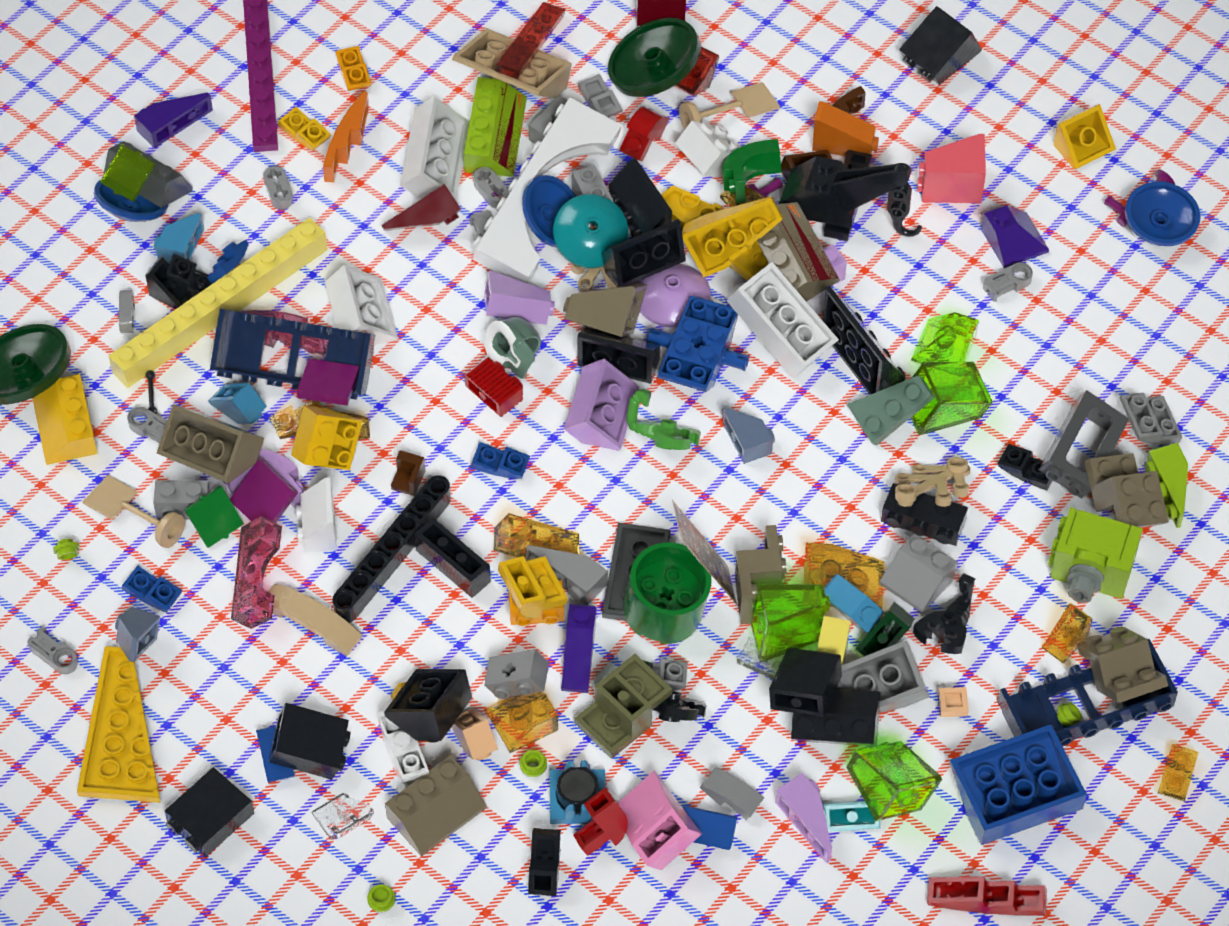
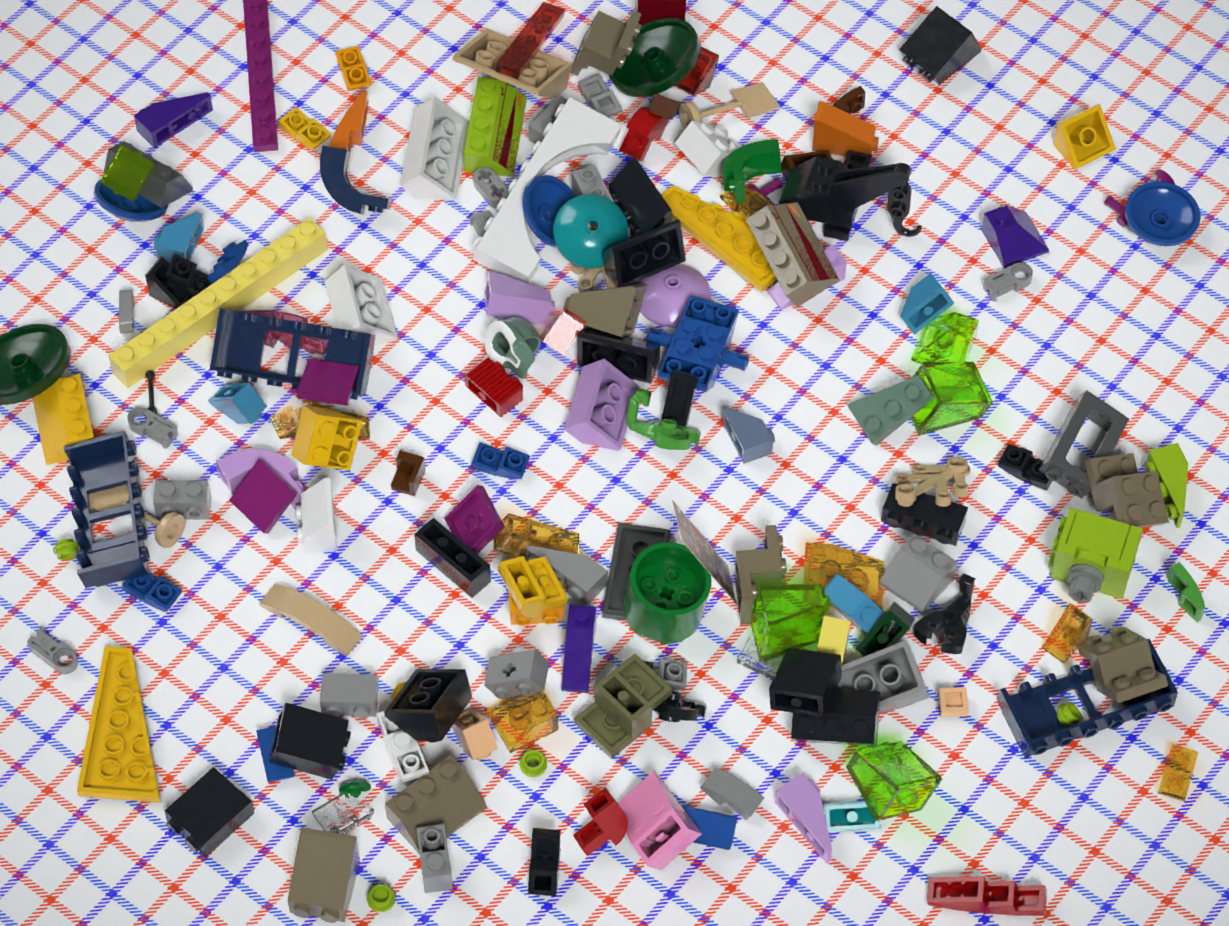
sand blue slope [115,606,160,662] -> none
dark tan slope [156,404,264,483] -> none
green piece [184,486,244,548] -> none
clear pink arch [231,516,282,629] -> none
light grey beam [263,166,293,210] -> none
black beam [332,475,451,623] -> none
dark red slope [381,184,461,231] -> none
piece [550,760,606,824] -> none
yellow wedge [682,196,783,278] -> none
white slope [726,262,839,379] -> none
black slope [822,286,906,395] -> none
coral slope [917,134,986,204] -> none
blue slope [949,724,1087,845] -> none
light grey slope [1119,392,1183,444] -> none
none -> dark blue window [64,431,150,588]
none -> dark tan slope [287,827,360,923]
none -> dark blue arch [320,145,392,215]
none -> light grey brick [320,673,379,719]
none -> green plant [339,778,371,798]
none -> light grey slope [416,824,453,893]
none -> magenta tile [444,485,505,554]
none -> clear red slope [540,308,586,356]
none -> dark tan bracket [570,10,642,76]
none -> reddish brown slope [649,94,680,120]
none -> black tile [661,369,699,427]
none -> dark azure slope [900,273,954,335]
none -> bright green slope [1168,562,1205,623]

